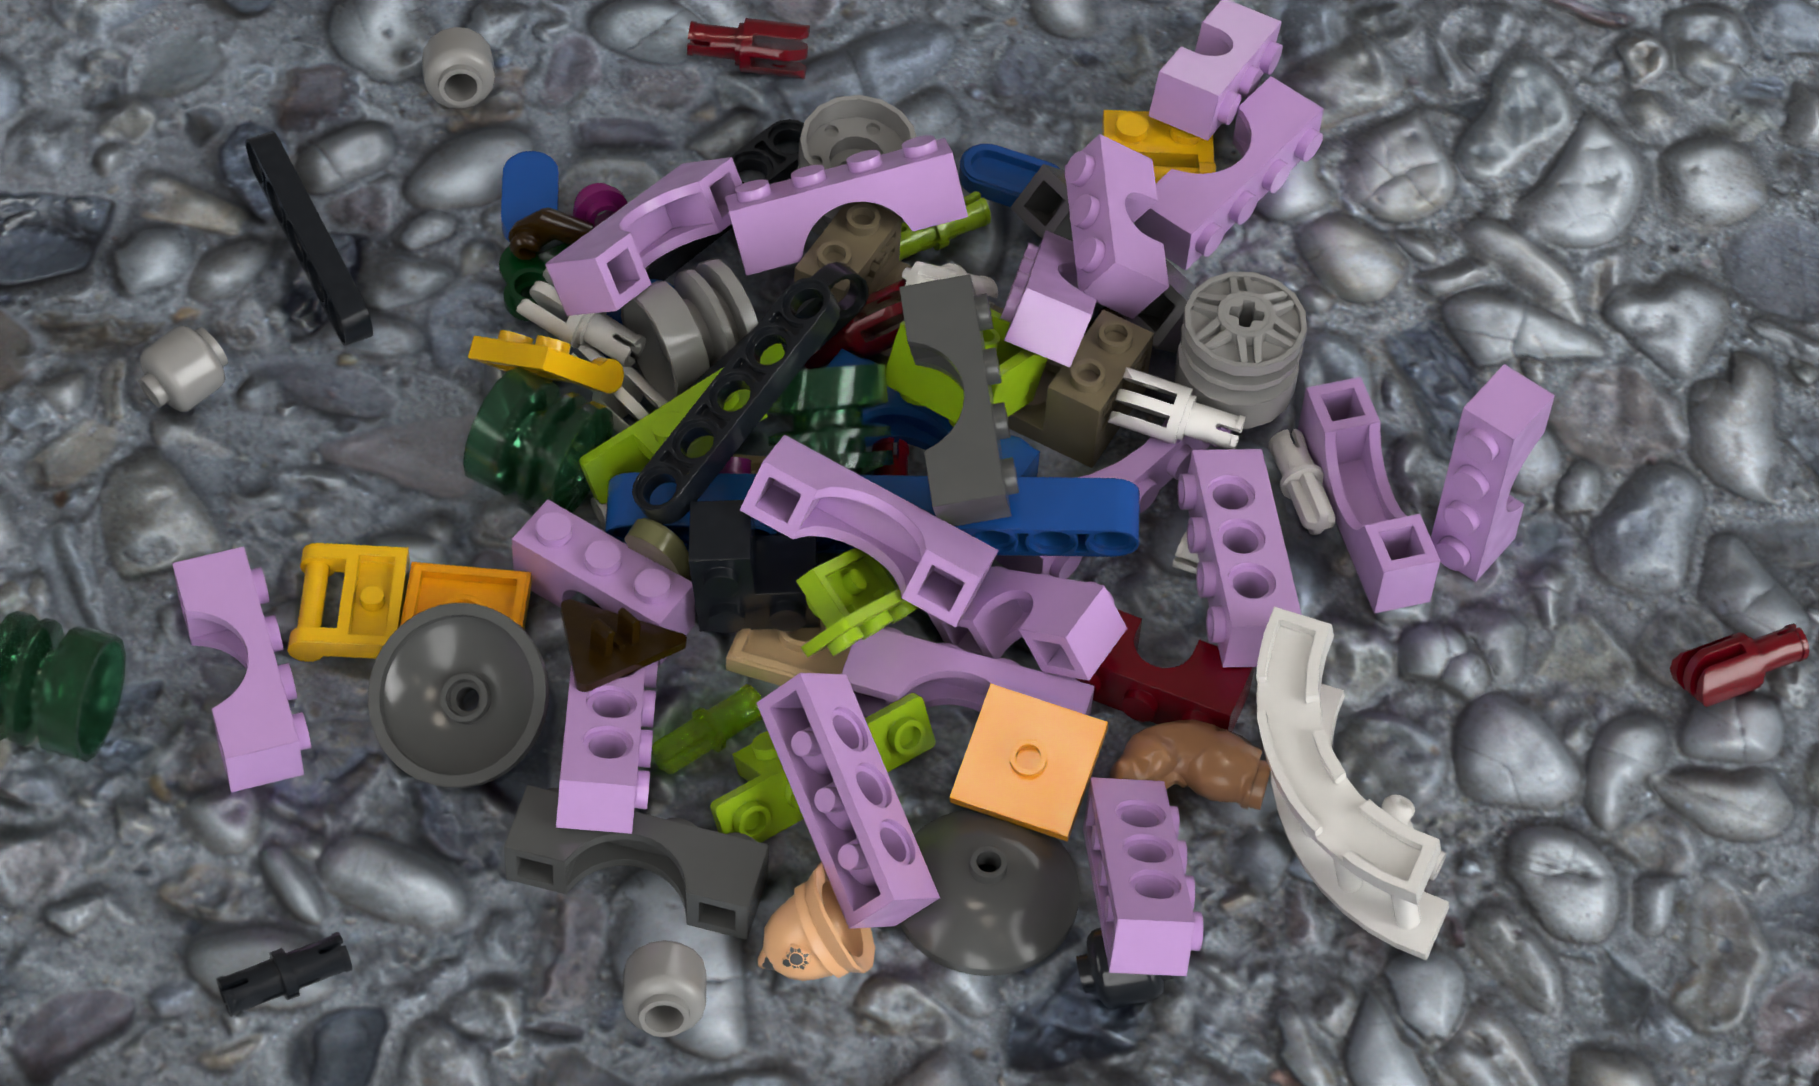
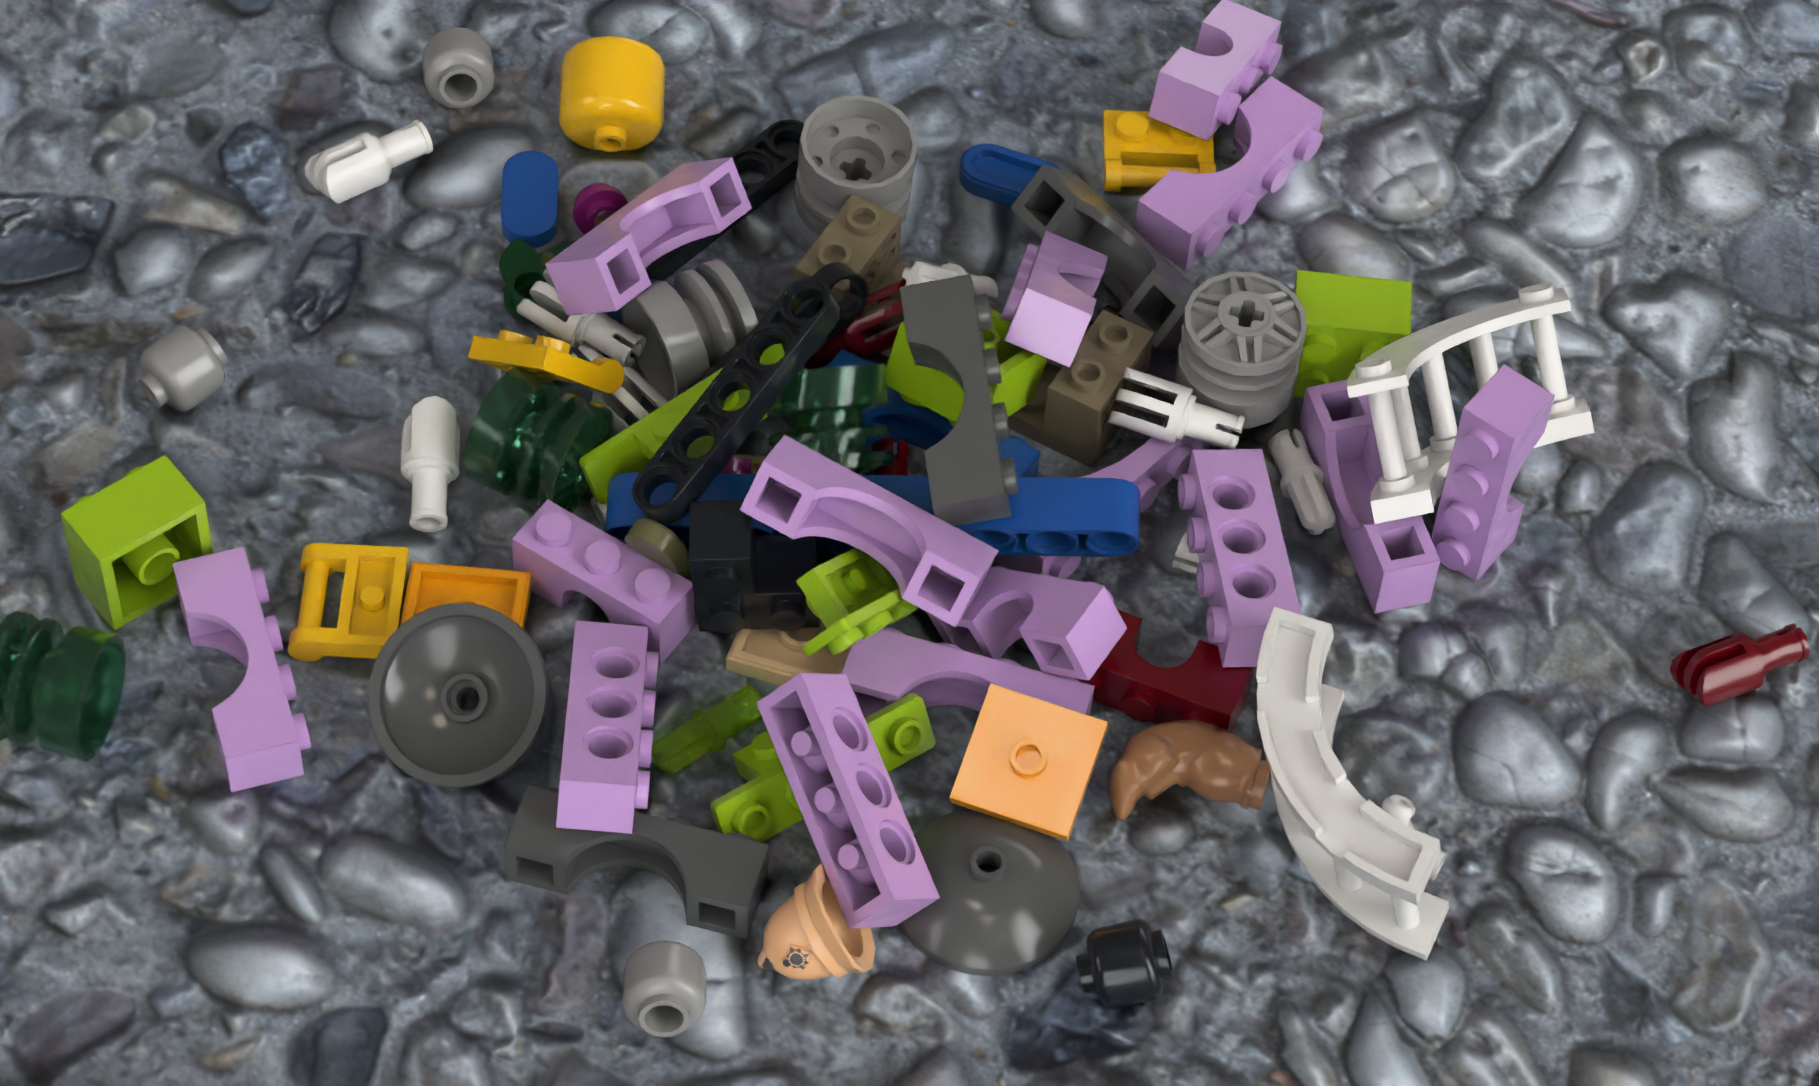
black pin [216,932,352,1017] -> none
black beam [245,131,373,346] -> none
dark brown arm [508,207,593,260] -> none
dark brown piece [560,599,687,692] -> none
dark red arm [687,18,810,79] -> none
lavender arch [725,135,968,276] -> none
lime pin [899,191,991,261] -> none
lavender arch [1064,134,1169,319] -> none
lavender brick [1083,777,1203,976] -> none
none -> lime brick [60,455,213,631]
none -> white arm [305,119,433,204]
none -> white arm [401,396,460,532]
none -> yellow head [558,36,665,152]
none -> lime brick [1293,270,1412,399]
none -> white fence [1347,283,1595,524]

